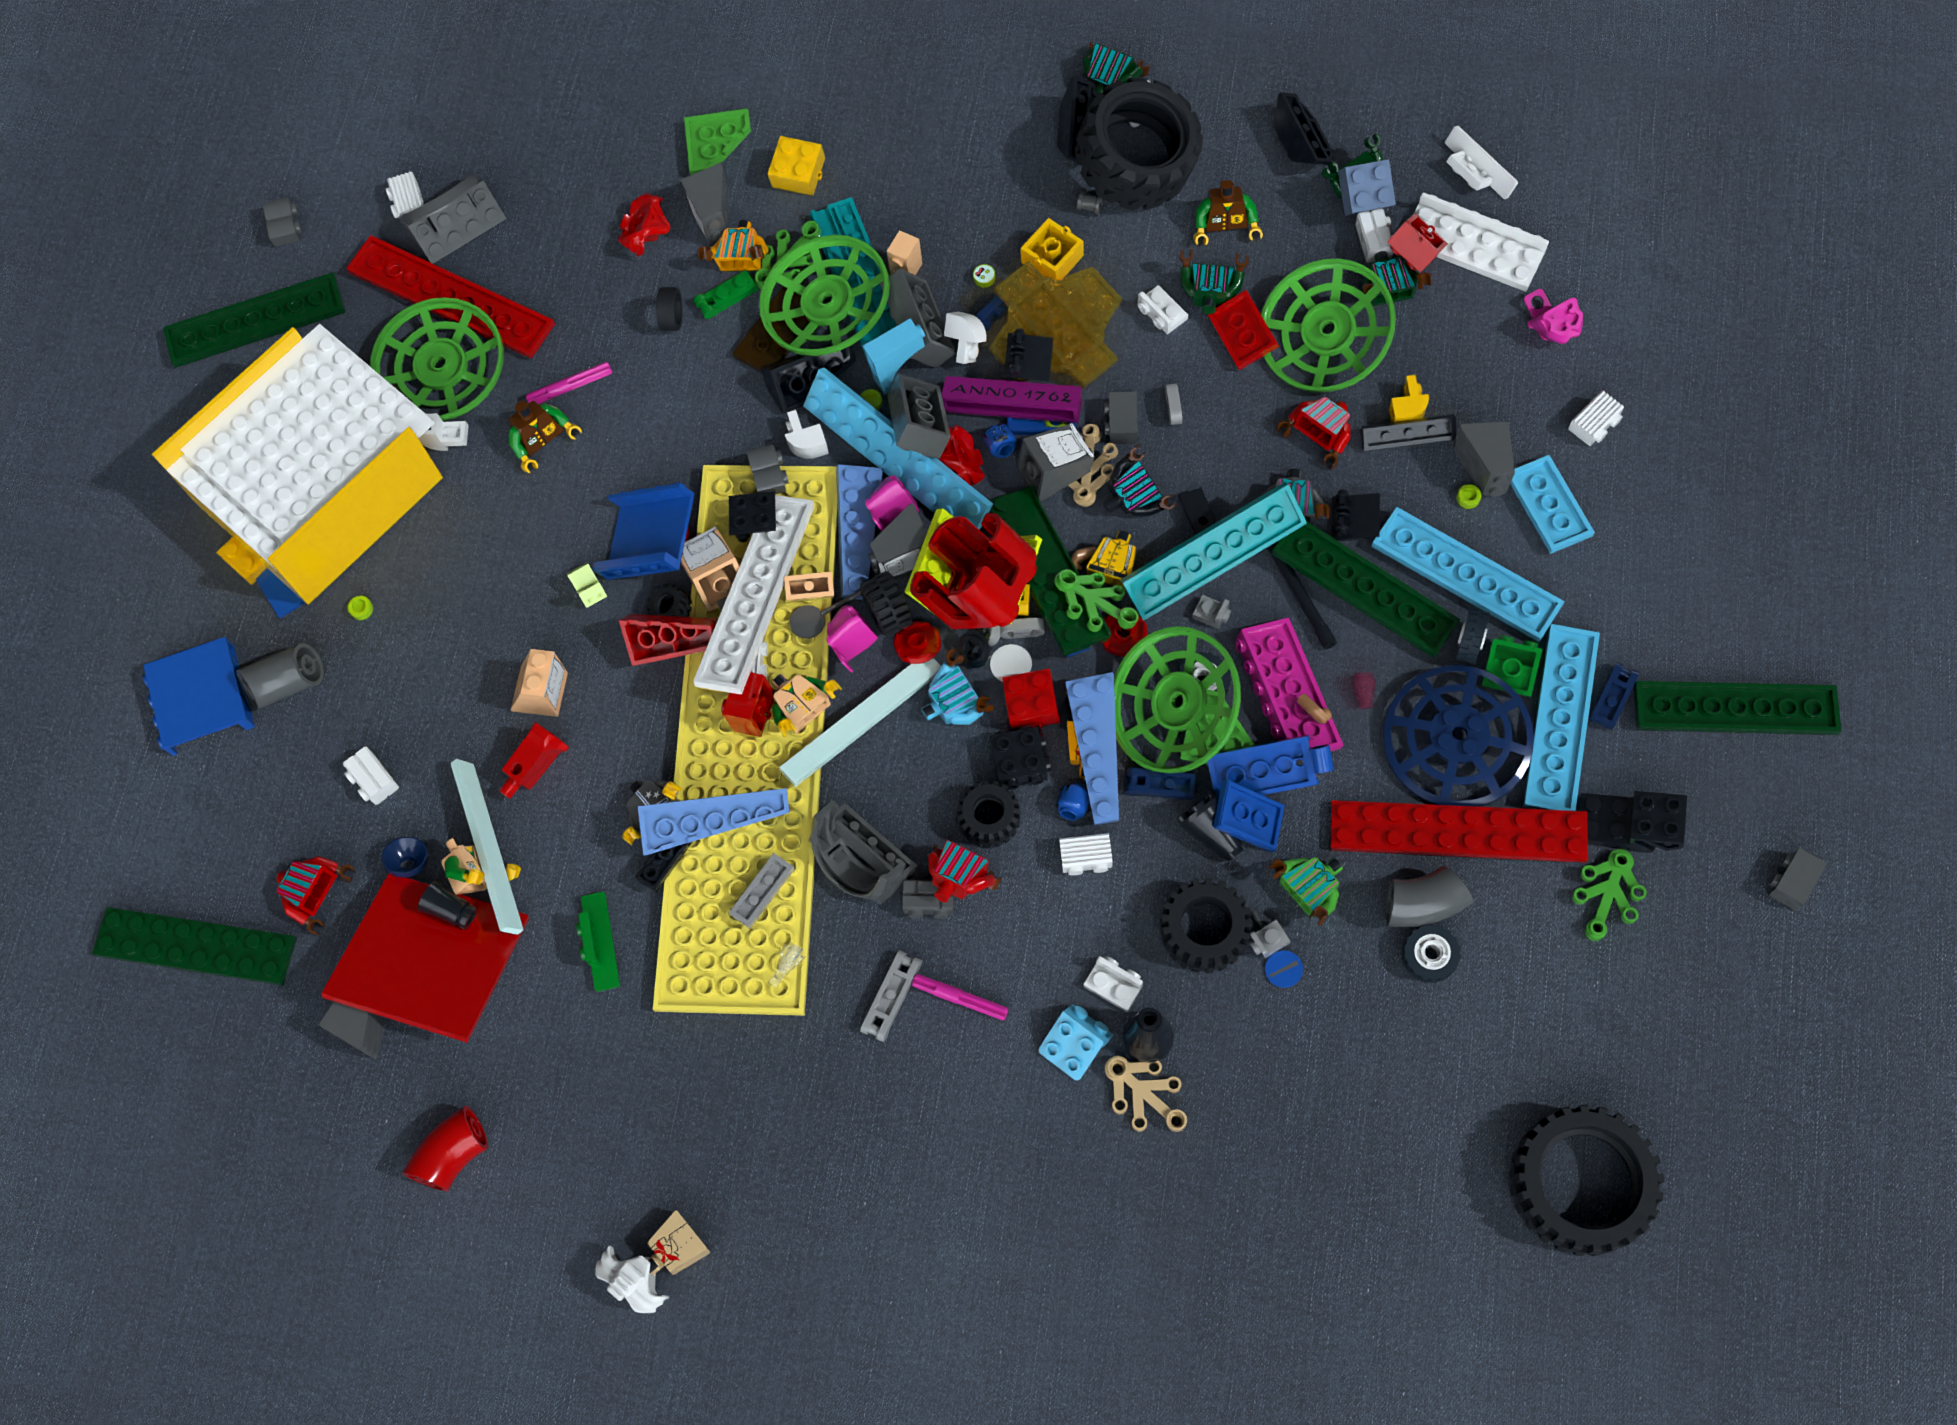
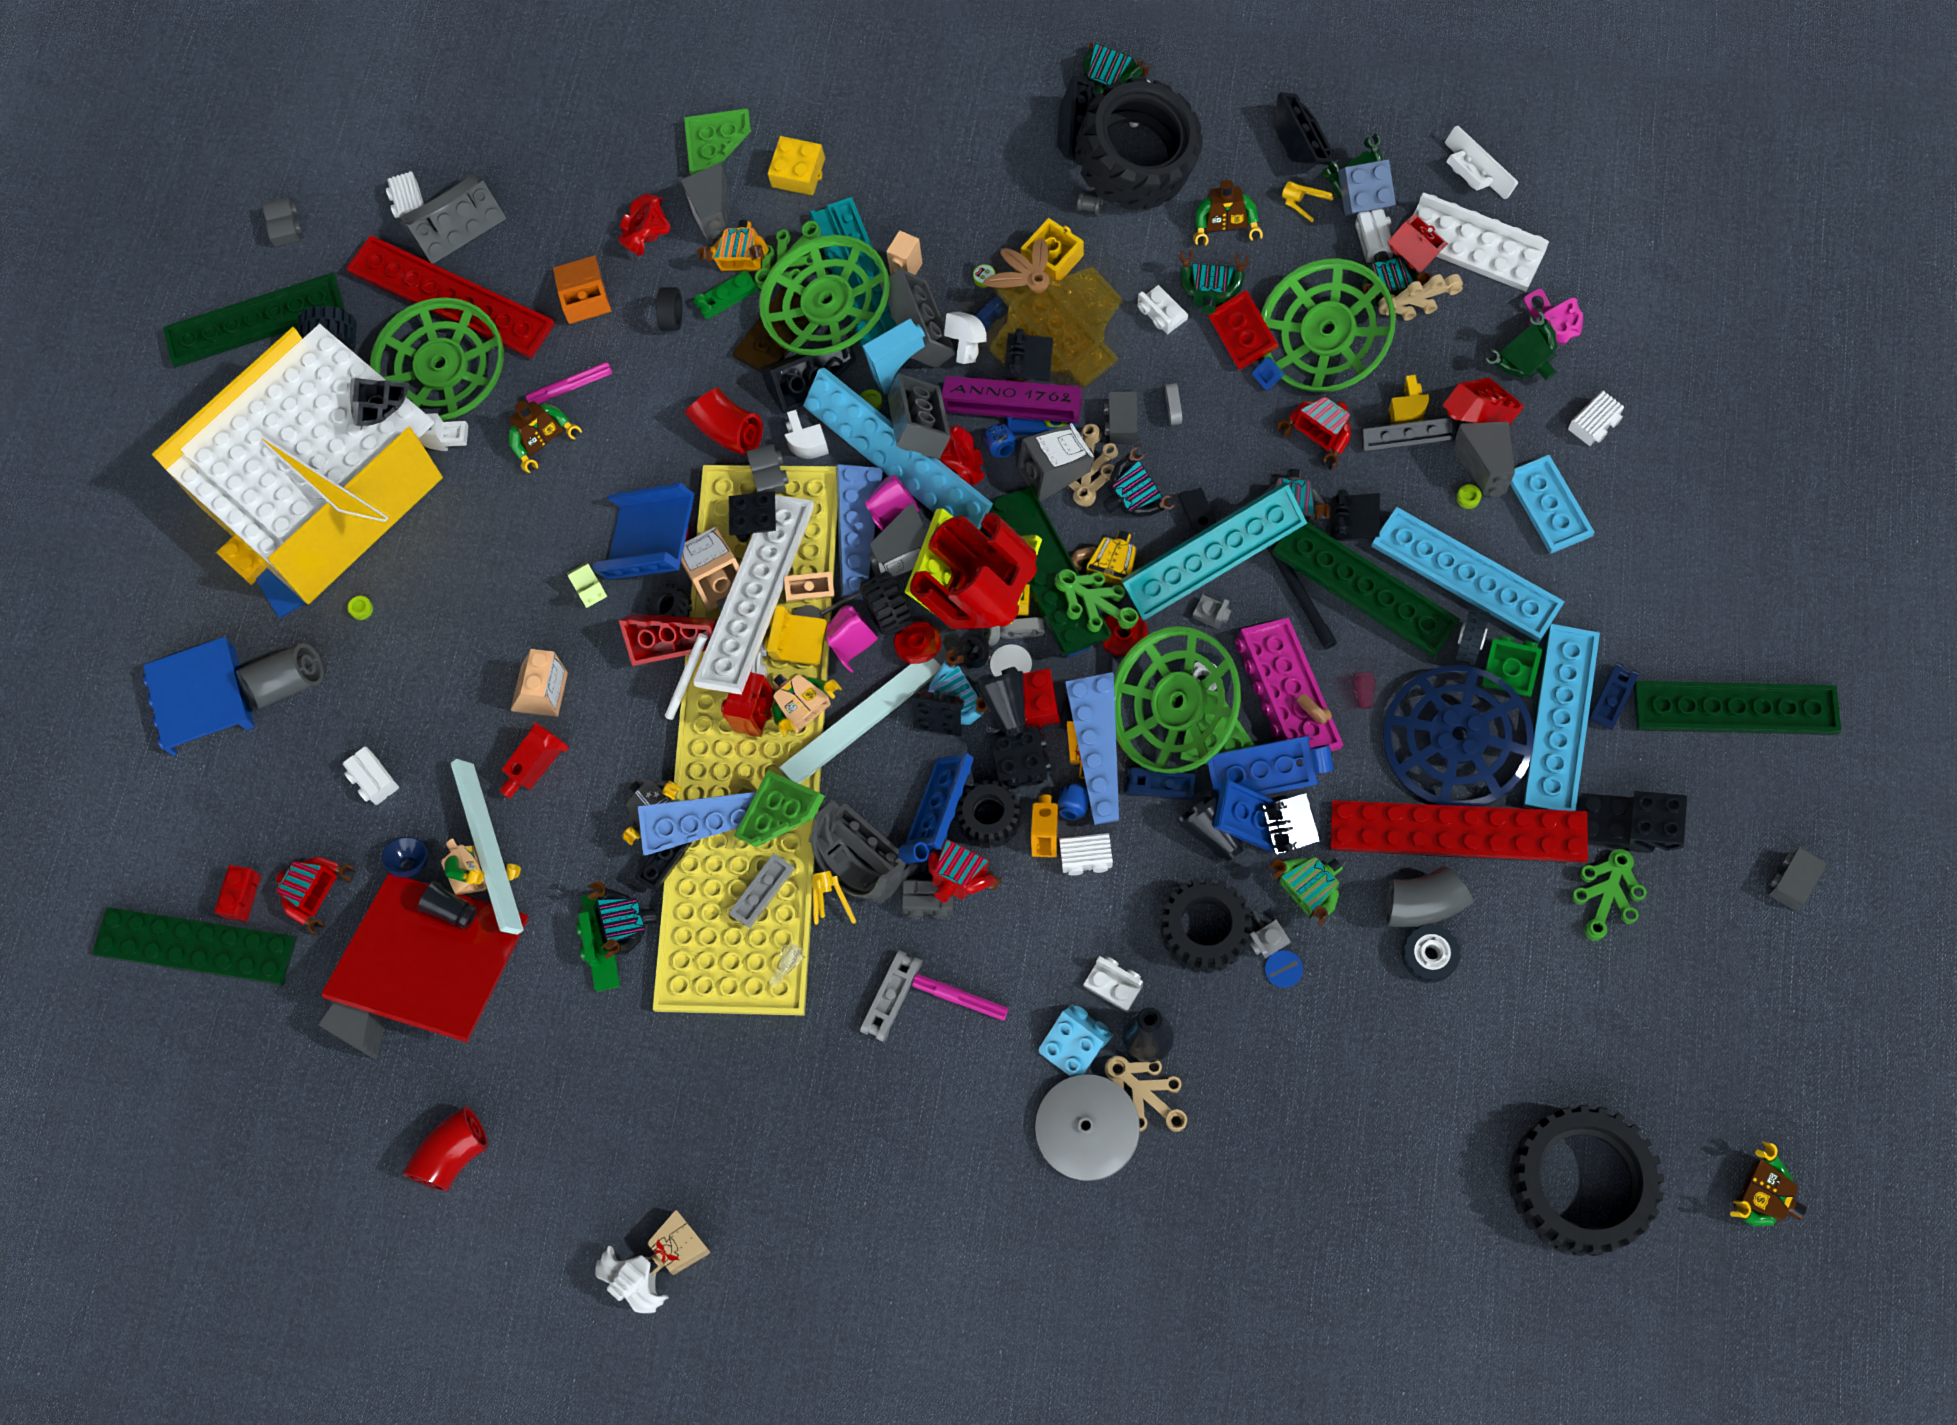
none -> red brick [214,865,261,923]
none -> yellow sticker [260,435,389,522]
none -> black wheel [297,306,356,352]
none -> black brick [350,378,409,426]
none -> orange slope [553,255,612,324]
none -> torso [588,881,656,959]
none -> white bar [665,633,708,720]
none -> red brick [684,387,763,456]
none -> bright green plate [734,770,825,847]
none -> yellow bracket [765,606,827,665]
none -> yellow plant [811,871,856,925]
none -> blue hinge [898,753,974,864]
none -> black hinge [913,690,964,736]
none -> black cone [975,667,1026,738]
none -> medium nougat plant [983,239,1050,293]
none -> light orange torso [1031,795,1058,857]
none -> light grey dish [1035,1074,1140,1181]
none -> blue plate [1251,357,1285,390]
none -> hinge [1262,793,1320,855]
none -> yellow plant [1282,181,1334,222]
none -> tan plant [1378,274,1463,321]
none -> red wedge [1442,377,1525,426]
none -> dark green torso [1484,308,1557,381]
none -> torso [1730,1141,1807,1227]

